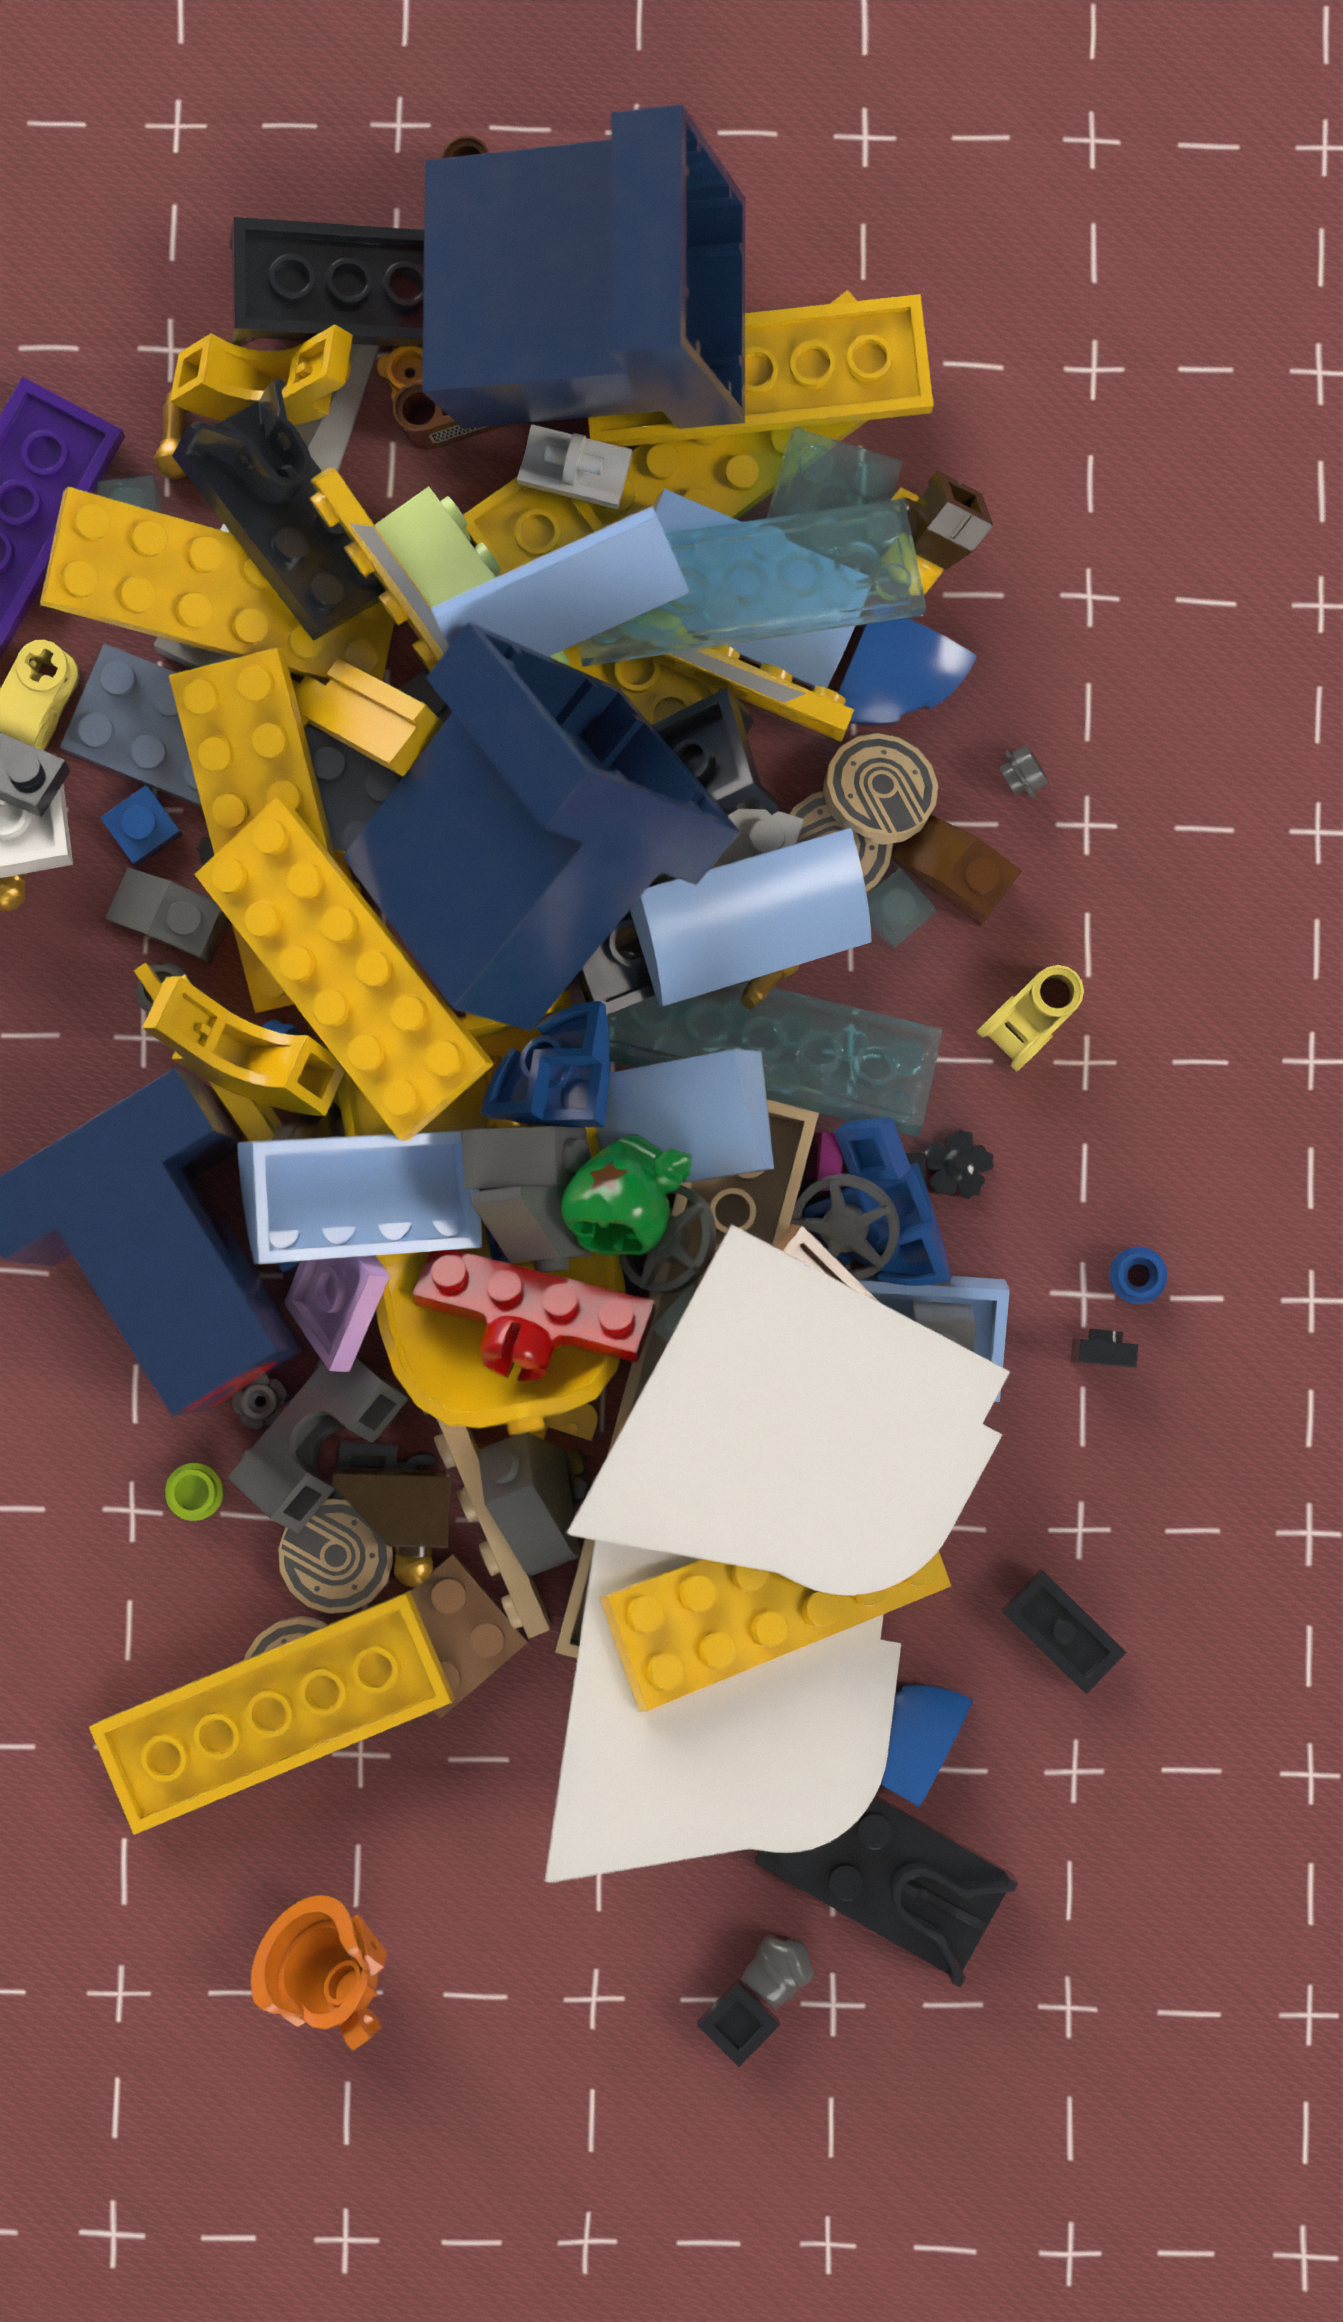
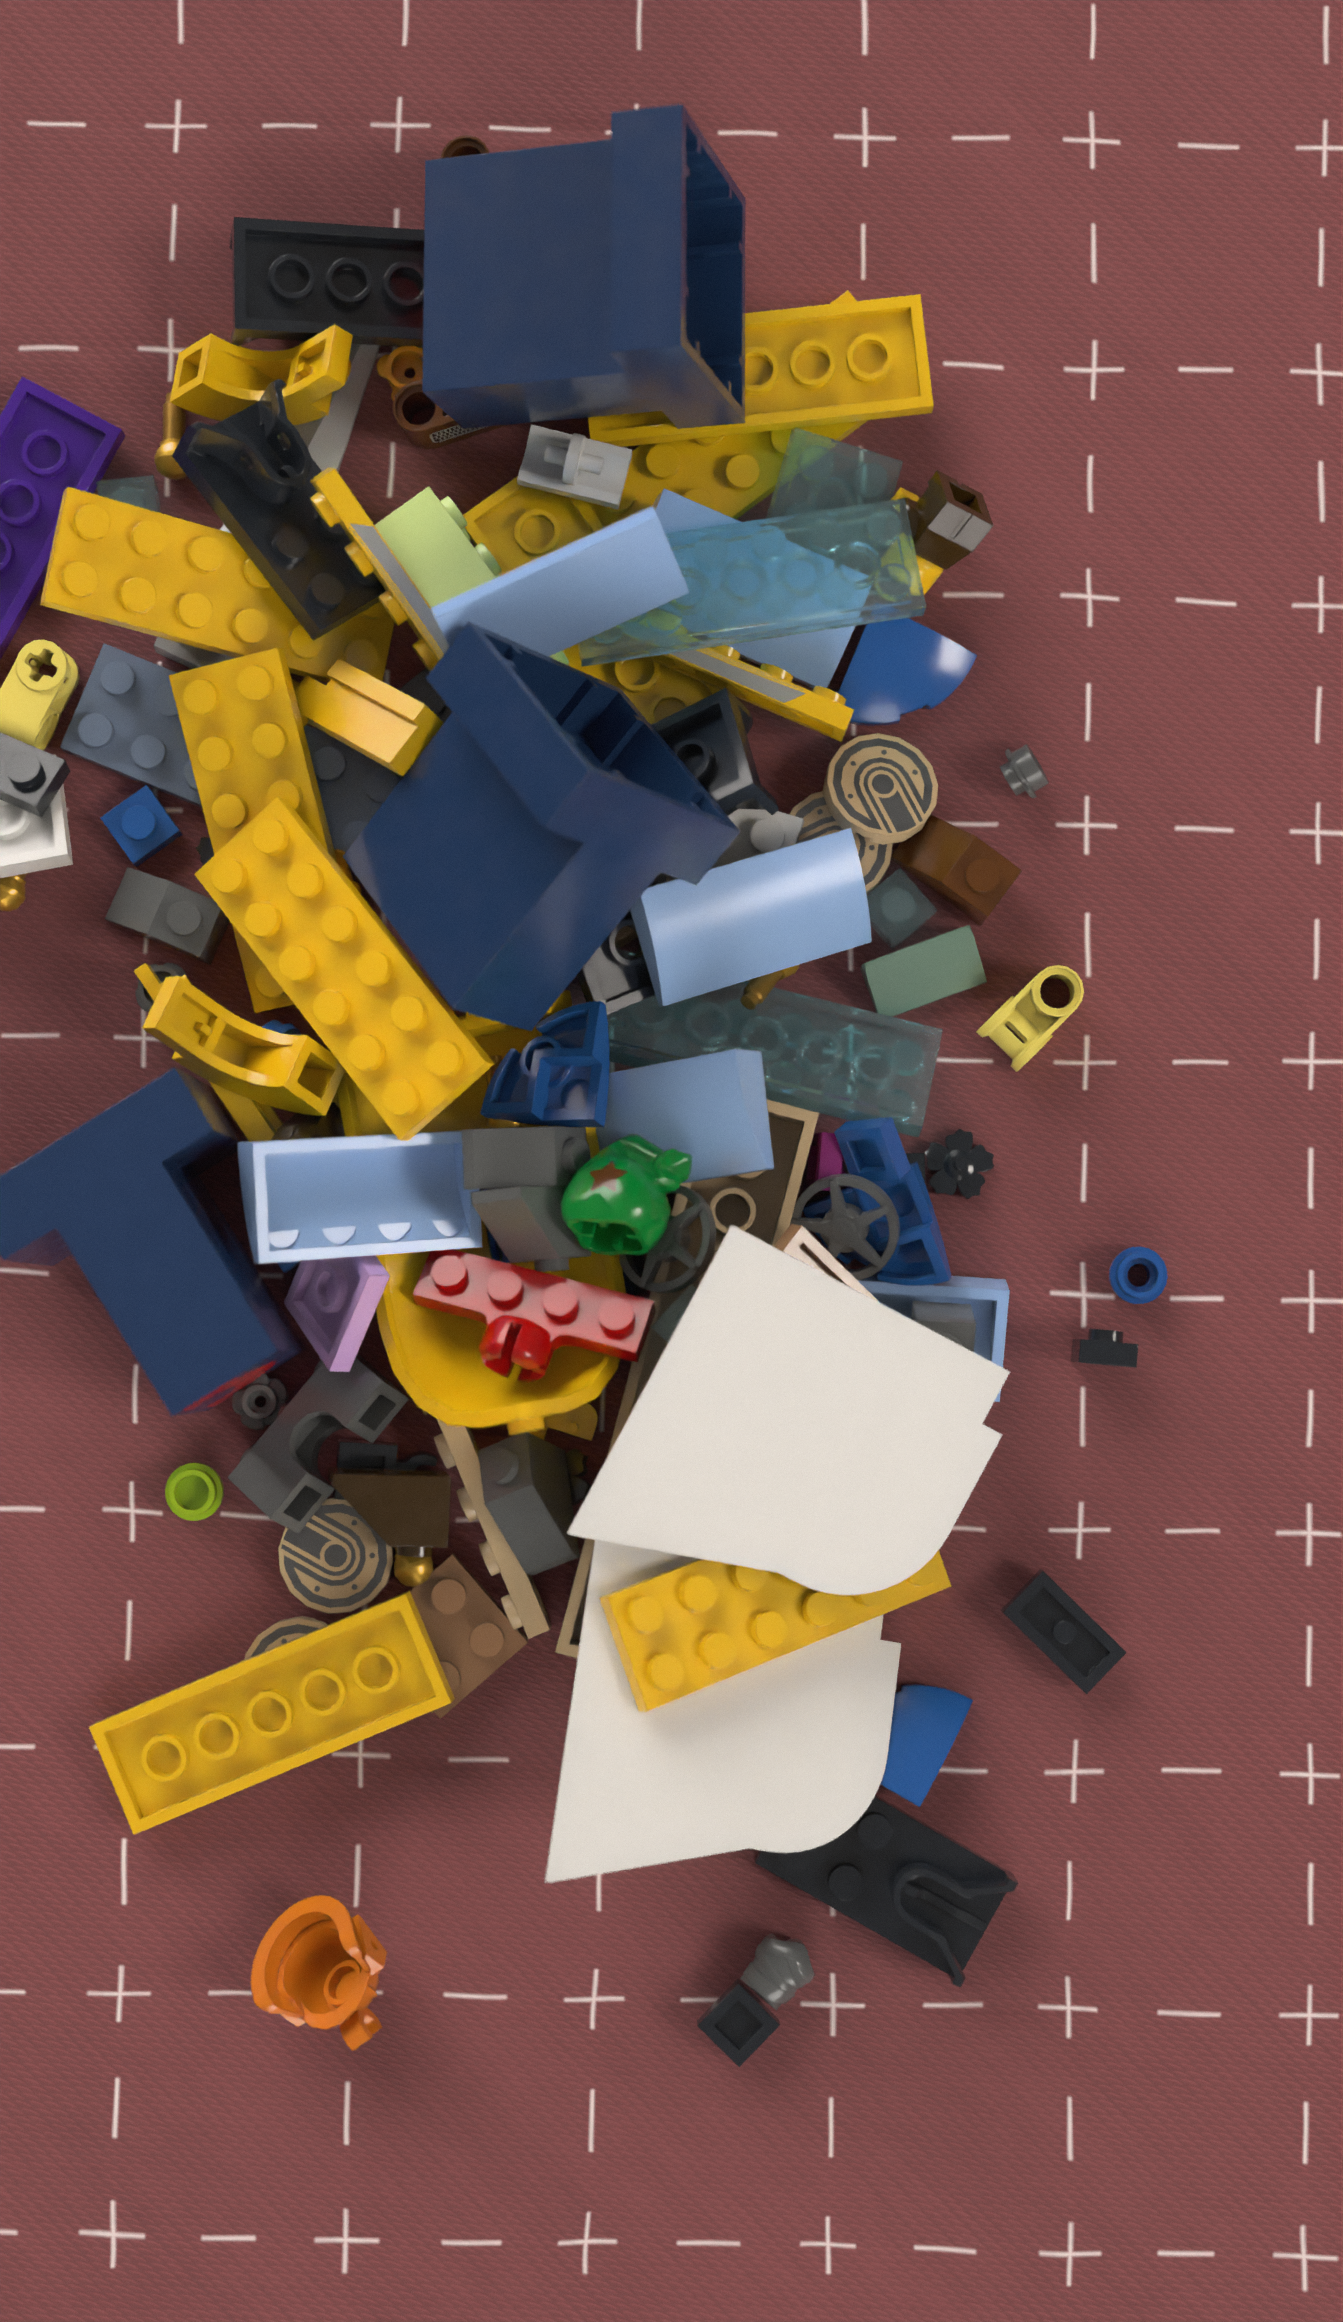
none -> sand green slope [860,925,987,1022]

